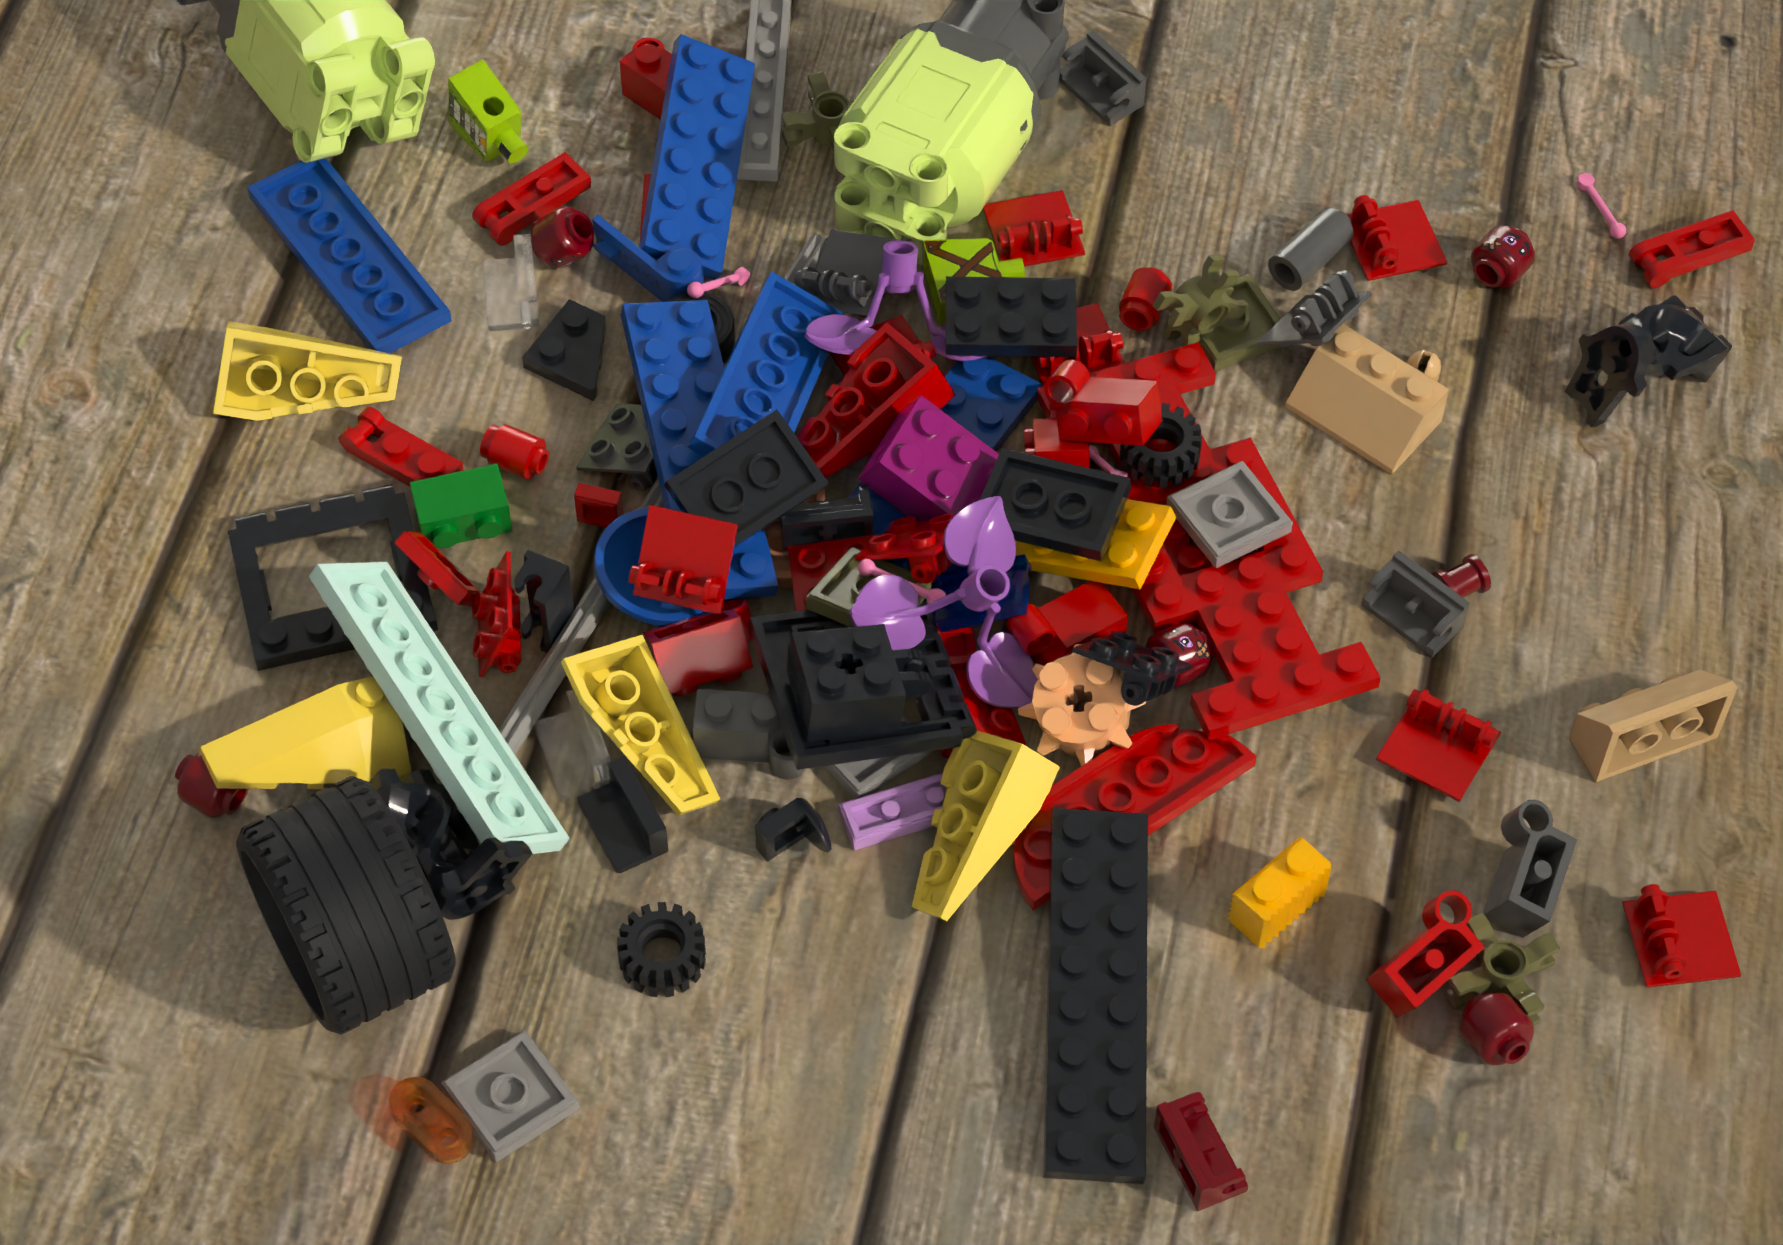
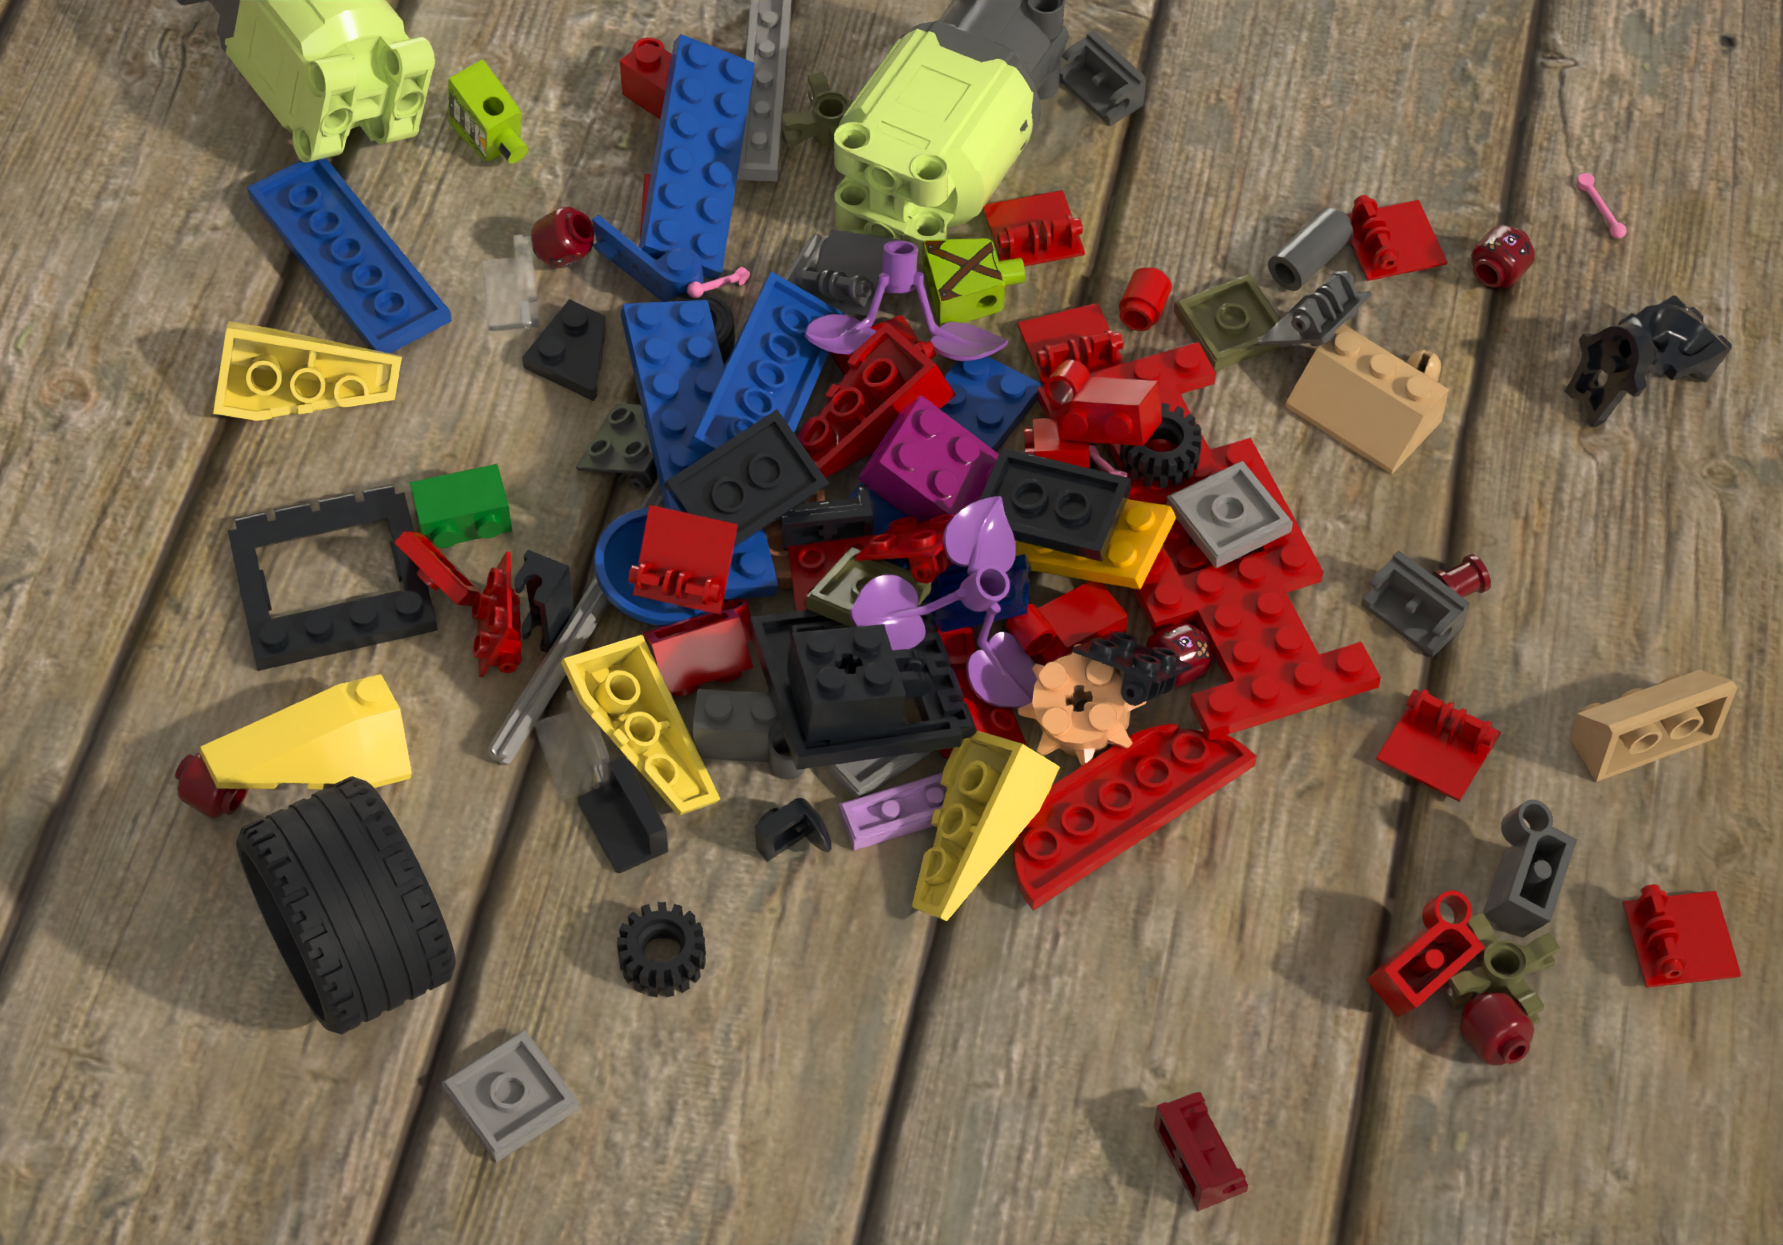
light aqua plate [309,562,570,854] -> none
red plate [338,406,464,487] -> none
black hips [369,769,533,920] -> none
clear orange plate [389,1077,474,1164] -> none
red plate [472,152,591,246] -> none
red brick [480,424,549,480] -> none
red tile [574,483,624,528] -> none
bright pink hinge [858,559,946,604] -> none
black plate [945,276,1077,357] -> none
black plate [1043,808,1148,1184] -> none
olive pin [1152,254,1249,348] -> none
yellow brick [1228,837,1331,948] -> none
red plate [1629,210,1755,288] -> none

